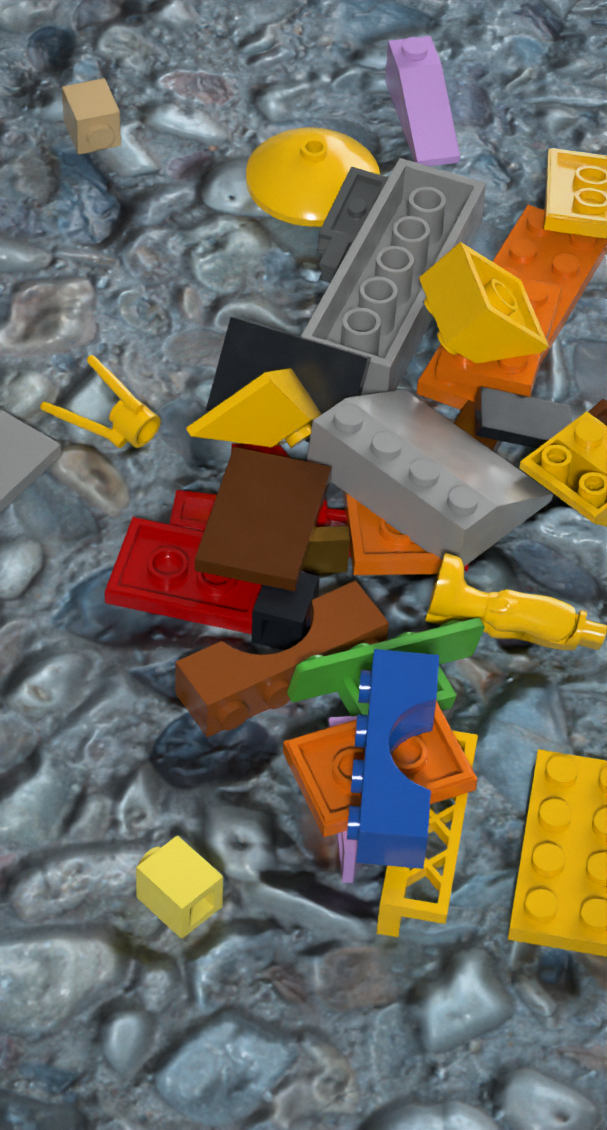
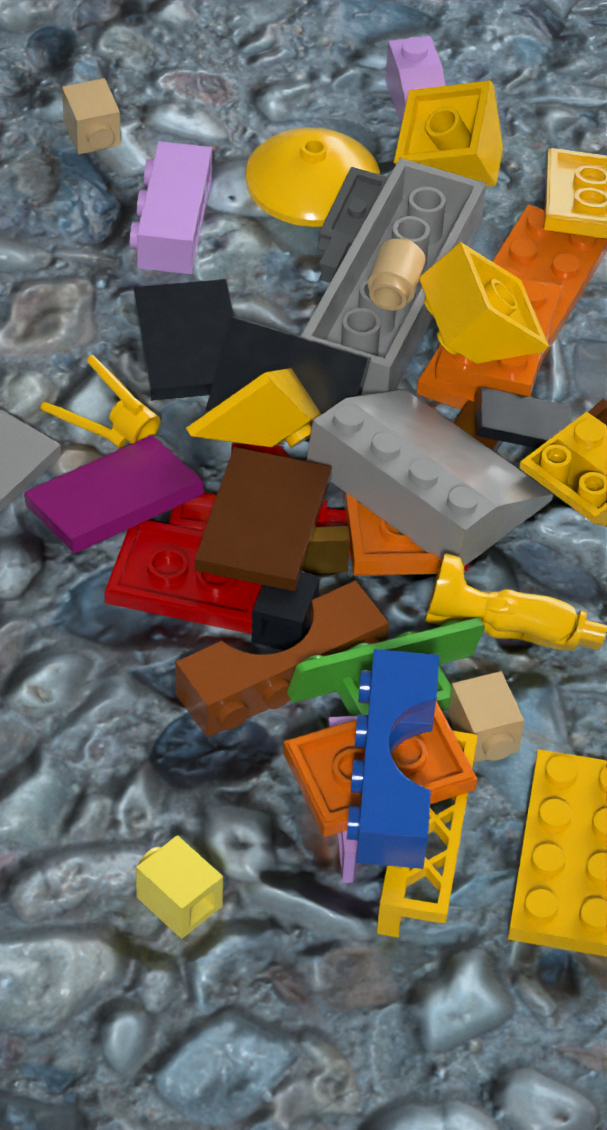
none -> magenta tile [24,435,204,554]
none -> lavender brick [130,141,212,274]
none -> black tile [134,279,234,401]
none -> tan brick [368,238,426,311]
none -> yellow slope [394,80,503,187]
none -> tan brick [448,671,524,763]

